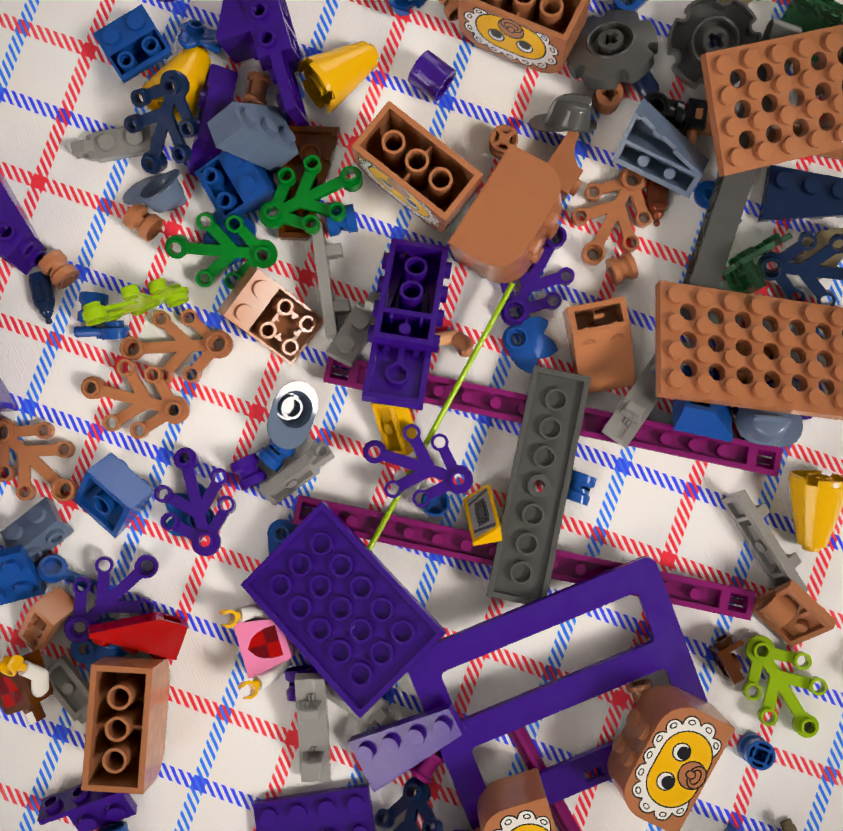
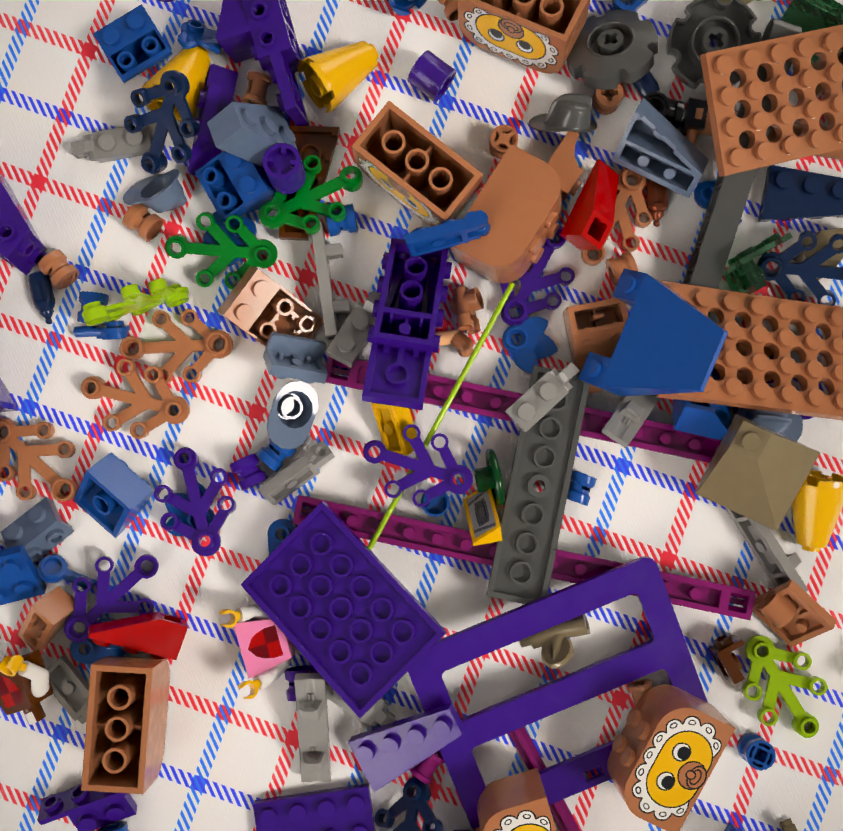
none -> dark purple piece [262,143,306,195]
none -> sand blue bracket [263,332,328,384]
none -> blue hinge [404,210,490,257]
none -> nougat plate [450,286,484,335]
none -> dark green piece [474,449,505,506]
none -> light grey hinge [505,362,580,433]
none -> dark tan plant [519,594,590,669]
none -> red slope [560,159,619,250]
none -> blue wedge [578,268,728,396]
none -> dark tan slope [695,414,820,531]

